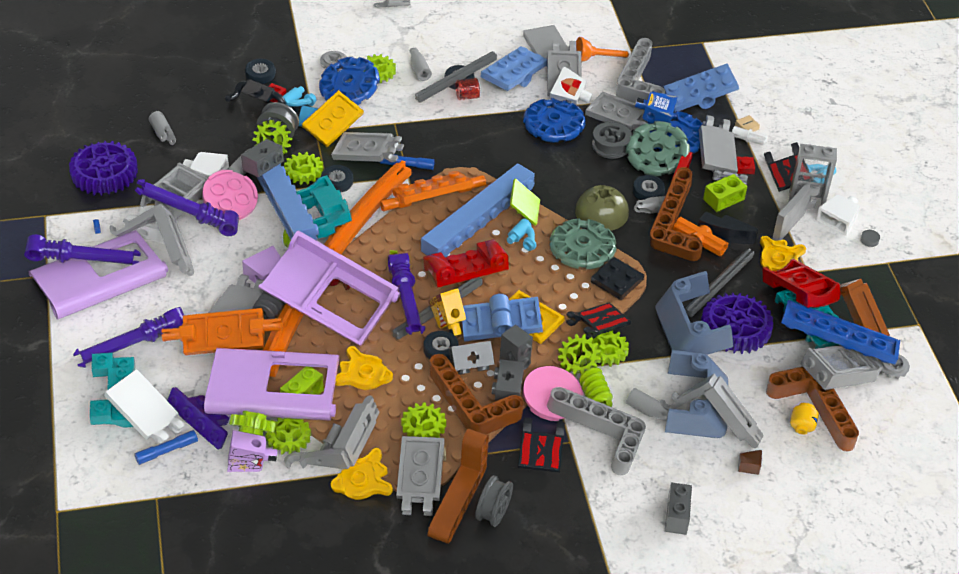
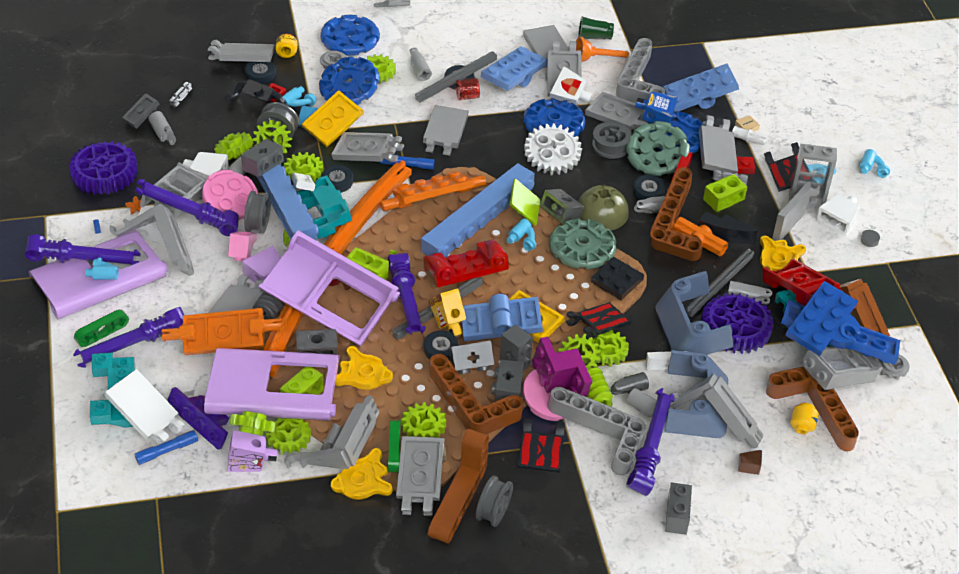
none -> green beam [74,309,129,347]
none -> medium azure plant [85,258,119,280]
none -> dark grey plate [122,93,160,129]
none -> orange plant [125,196,141,215]
none -> axle [168,81,192,108]
none -> light grey tile [208,40,275,62]
none -> lime gear [214,132,254,160]
none -> bright pink arch [228,231,257,261]
none -> dark grey wheel [244,191,271,234]
none -> yellow head [275,33,298,58]
none -> white tile [292,173,315,191]
none -> flat silver brick [296,329,338,355]
none -> blue plate [320,14,380,56]
none -> lime brick [346,247,389,280]
none -> green beam [388,420,401,473]
none -> light grey tile [423,105,469,156]
none -> white gear [524,123,582,175]
none -> magenta bracket [532,337,592,397]
none -> flat silver brick [540,189,584,224]
none -> dark green plant [578,16,614,40]
none -> dark grey hinge [610,372,649,395]
none -> dark purple piece [626,388,675,496]
none -> white tile [645,351,687,371]
none -> light grey piece [727,281,772,304]
none -> blue plate [785,281,860,356]
none -> medium azure plant [860,149,890,178]

